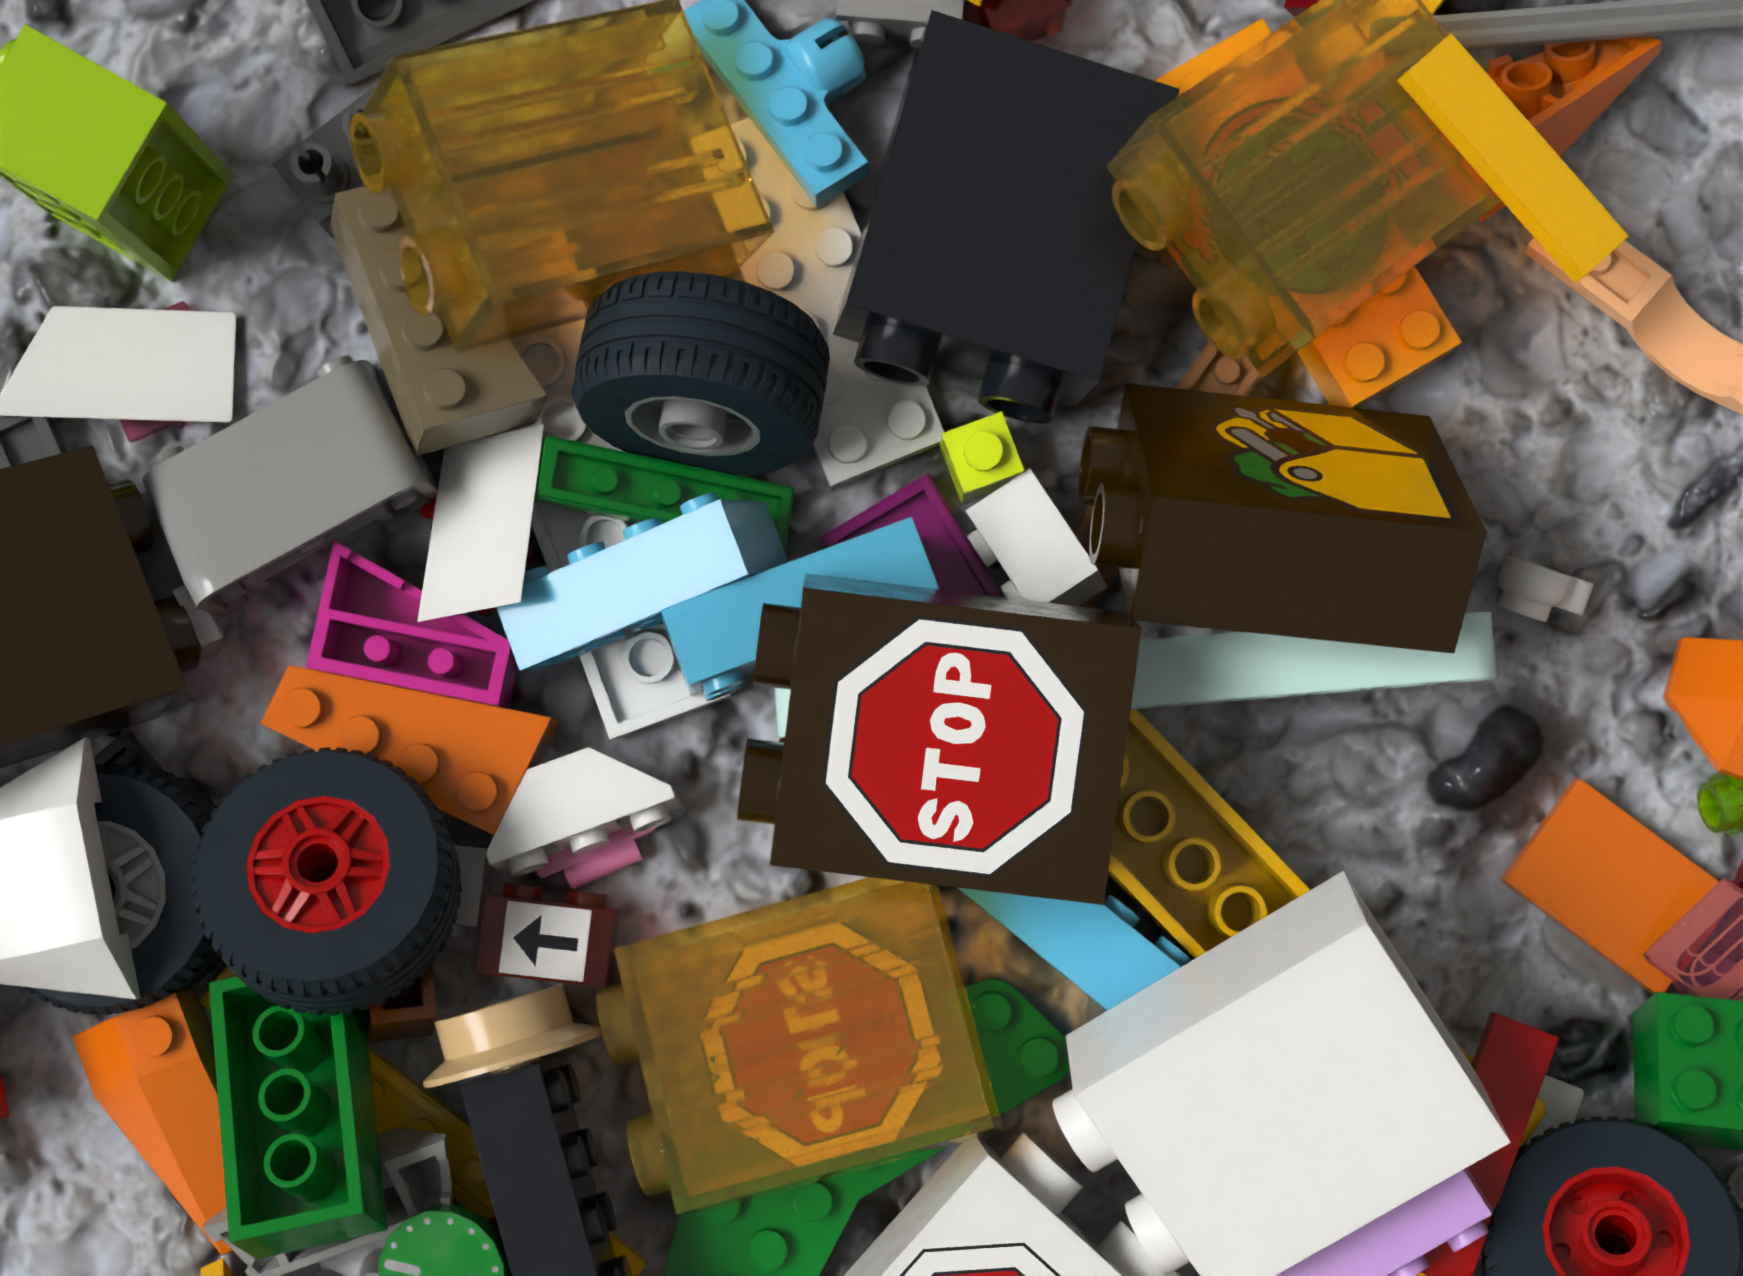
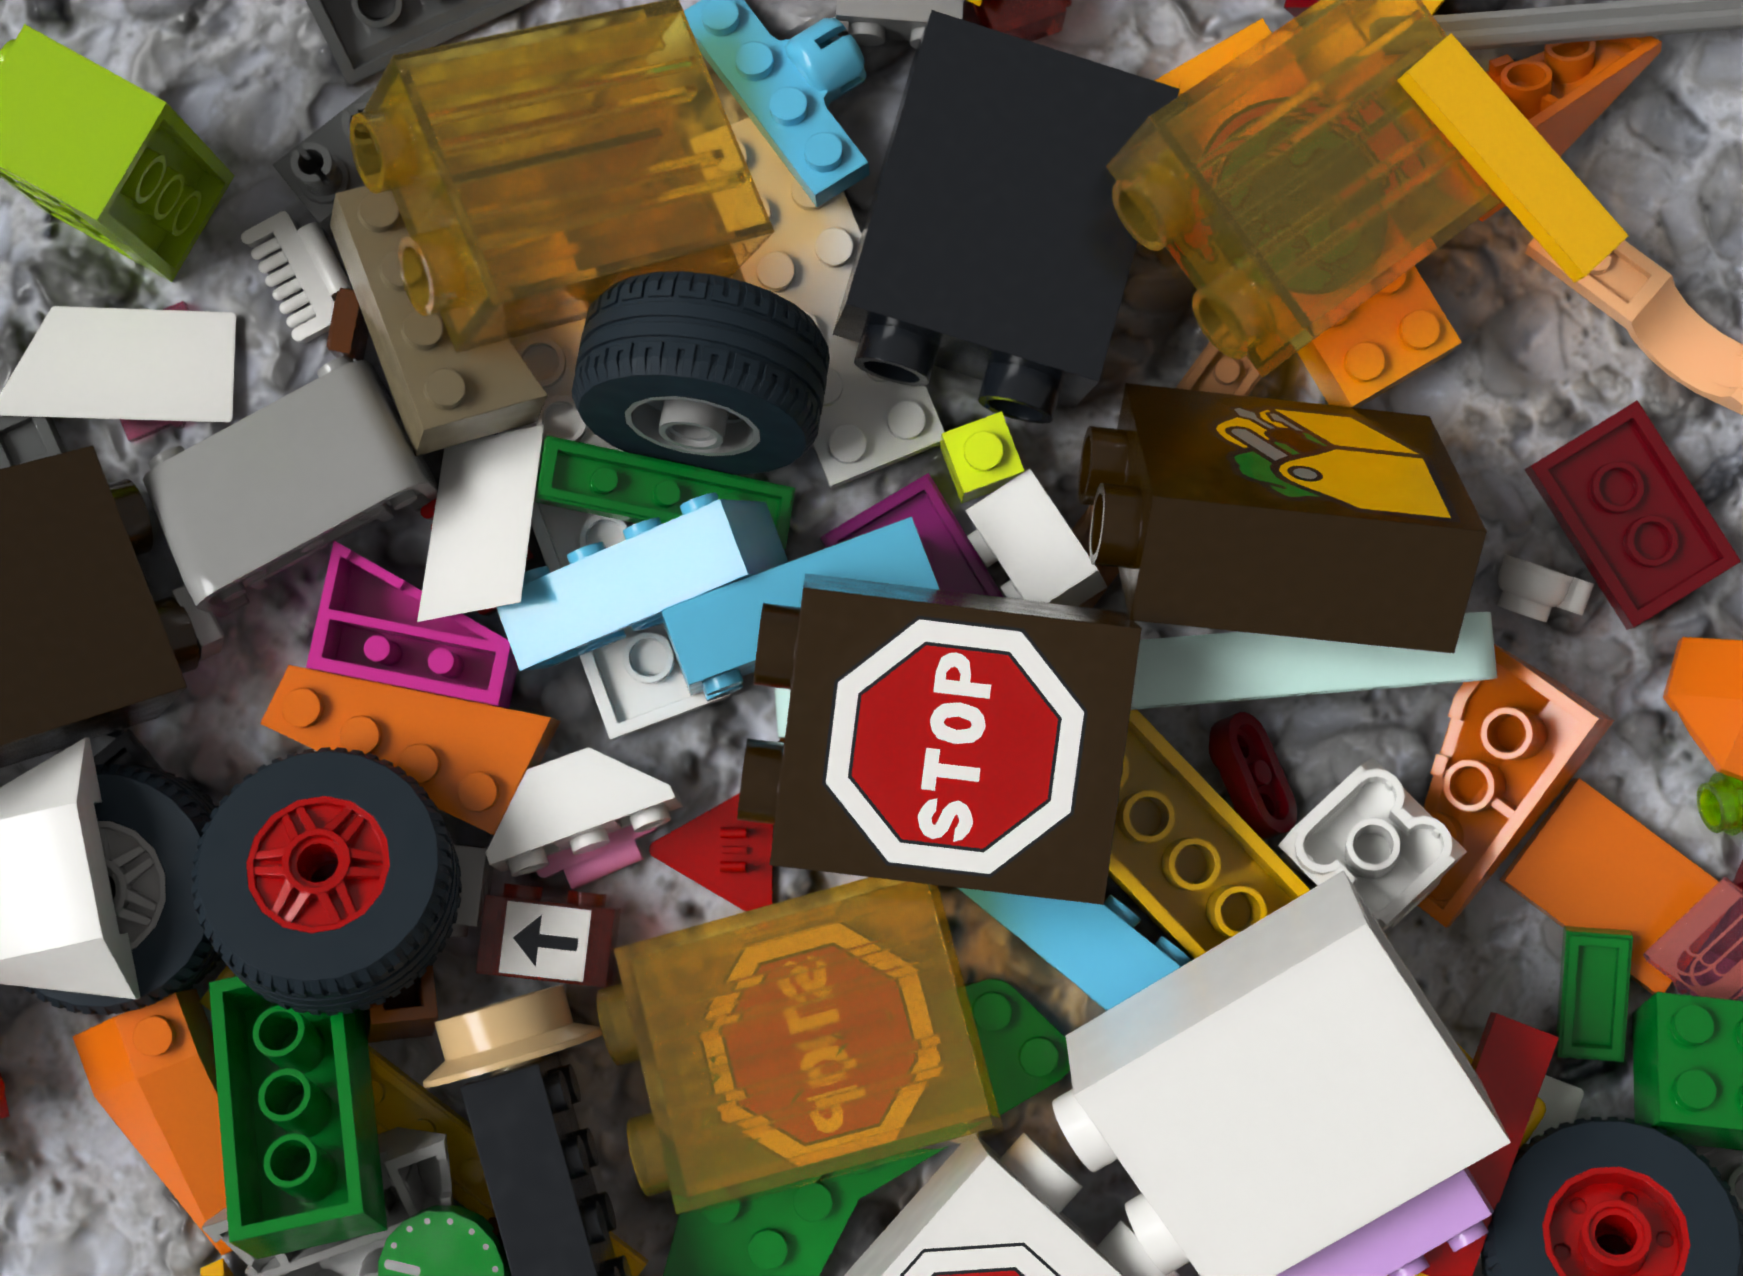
none -> white piece [241,211,353,344]
none -> reddish brown tile [326,288,369,361]
none -> red piece [649,793,773,921]
none -> dark red plate [1209,712,1297,840]
none -> white piece [1278,758,1467,931]
none -> orange wedge [1417,644,1615,928]
none -> dark red plate [1524,400,1741,630]
none -> green tile [1555,926,1633,1062]

